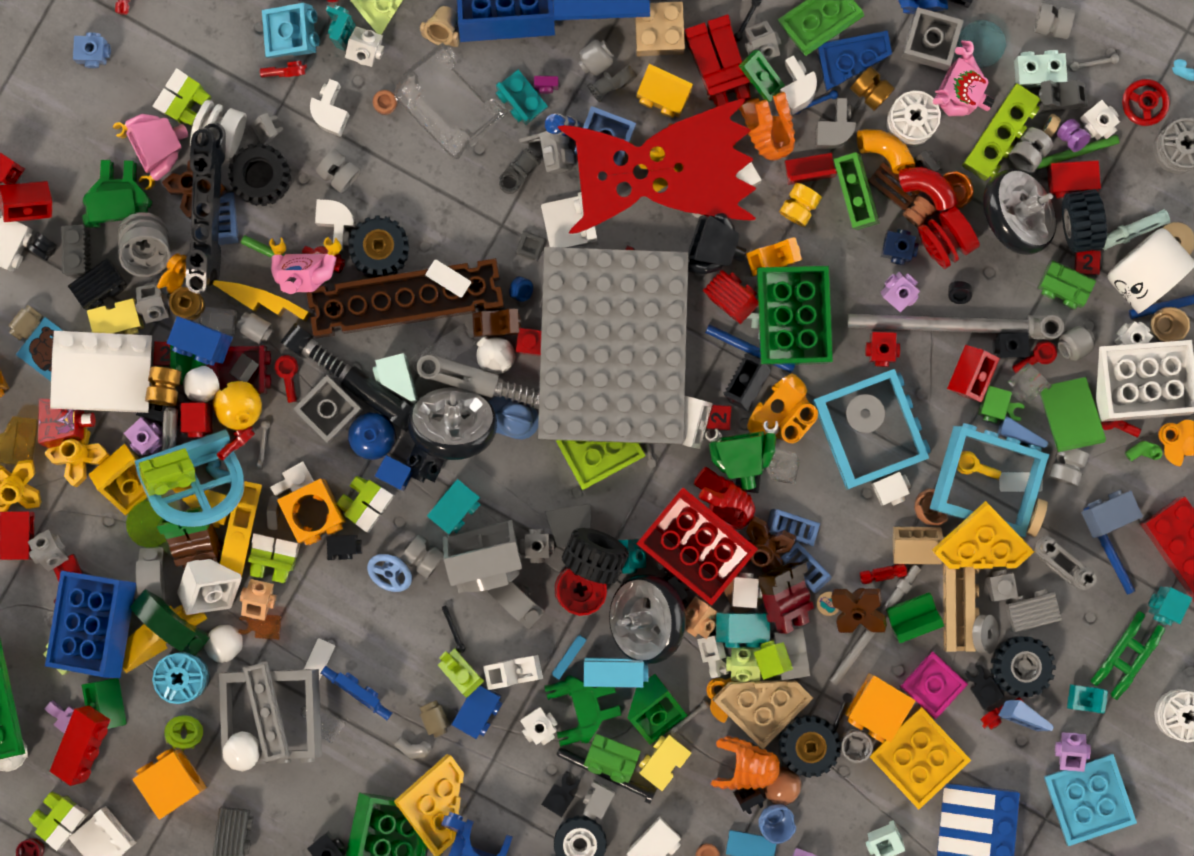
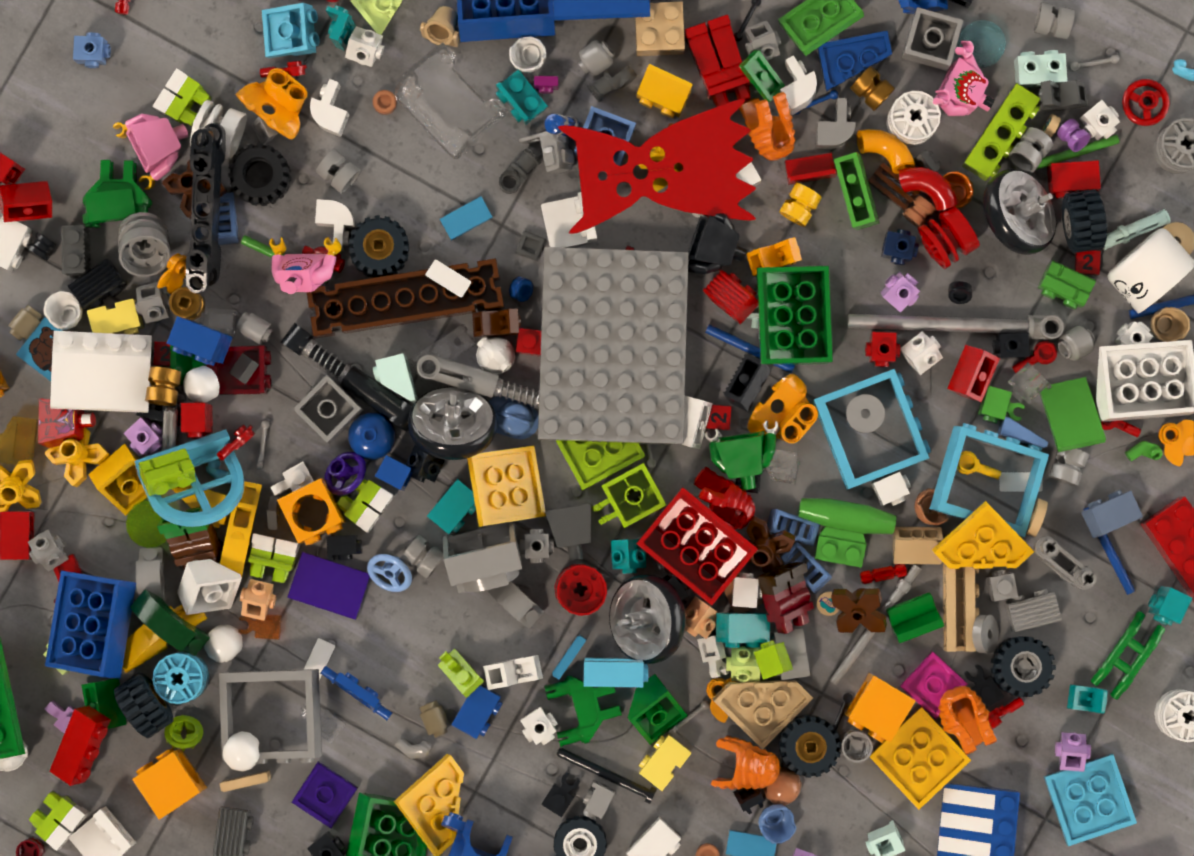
yellow slope [213,280,311,322] -> none
yellow cylinder [213,381,262,430] -> none
light grey tile [243,662,290,762] -> none
red plate [275,355,298,403] -> none
black hinge [442,605,466,653] -> none
black tyre [562,528,629,584] -> none
bright green brick [584,734,641,783] -> none
medium blue slope [999,700,1054,731] -> none
none -> white hair [43,291,83,330]
none -> black wheel [114,672,174,738]
none -> tan tile [219,770,271,792]
none -> light orange piece [235,68,307,140]
none -> dark purple tile [287,552,370,620]
none -> dark purple tile [291,761,358,829]
none -> dark purple piece [325,452,366,496]
none -> dark azure tile [440,197,493,241]
none -> yellow plate [467,446,546,527]
none -> white hair [509,36,547,73]
none -> lime hinge [591,463,666,528]
none -> bright green plate [798,498,896,568]
none -> white brick [900,331,943,375]
none -> orange hair [938,686,997,755]

